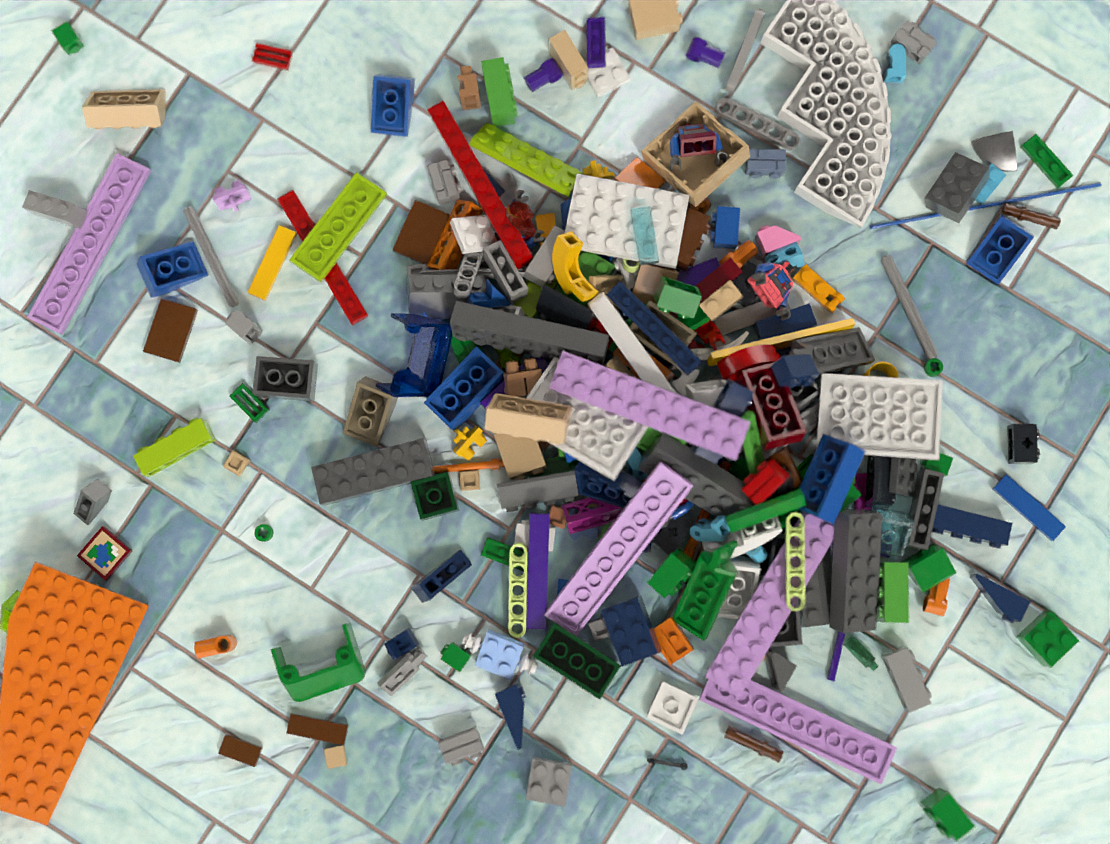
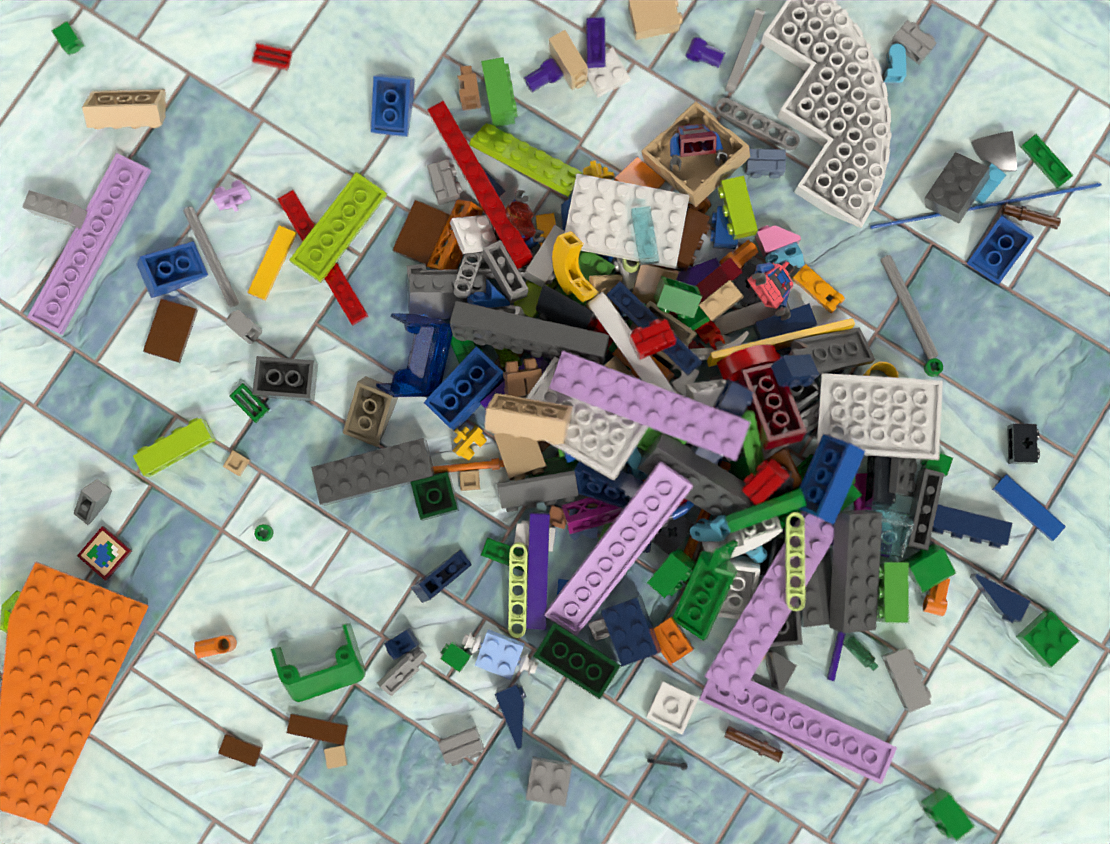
none -> red brick [629,319,676,360]
none -> lime brick [718,175,758,240]

